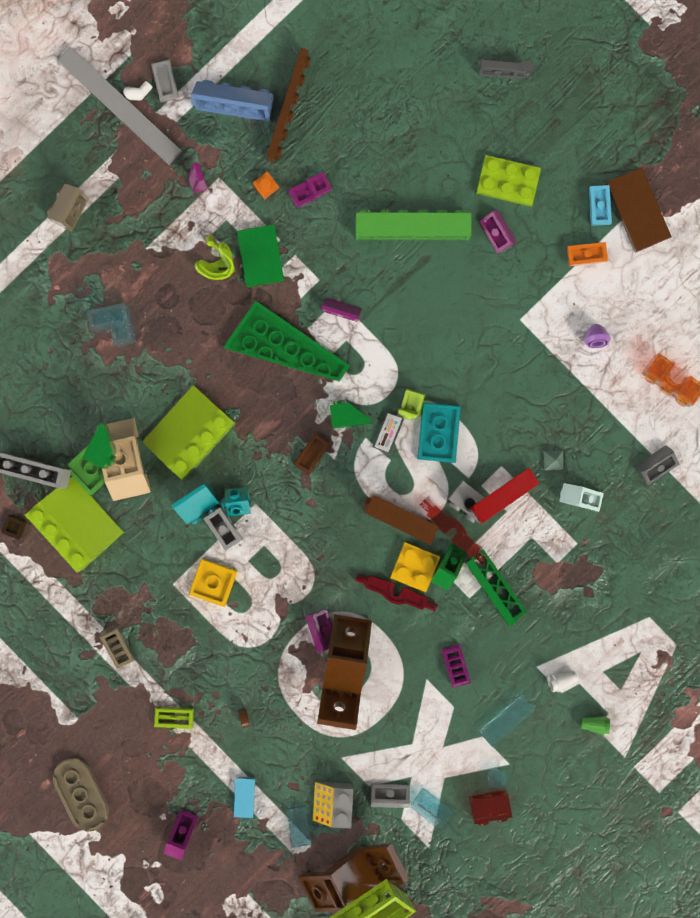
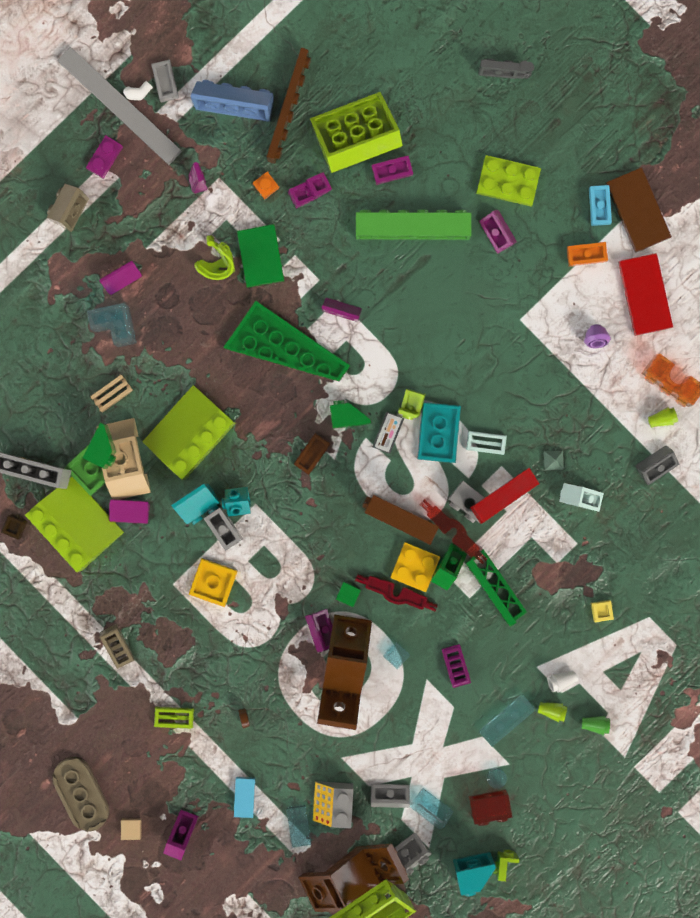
none -> magenta plate [86,135,123,179]
none -> tan tile [90,375,133,413]
none -> magenta slope [99,261,142,295]
none -> magenta slope [109,500,150,524]
none -> tan tile [121,818,142,840]
none -> lime slope [310,92,403,173]
none -> green tile [336,582,361,607]
none -> magenta plate [371,155,413,185]
none -> clear light blue tile [383,642,410,670]
none -> light grey bracket [395,833,432,876]
none -> teal slope [453,852,496,896]
none -> light aqua tile [466,431,507,455]
none -> lime bracket [493,850,519,882]
none -> lime cone [538,702,567,722]
none -> light yellow tile [591,600,614,622]
none -> red tile [618,253,673,336]
none -> lime cone [648,407,678,428]

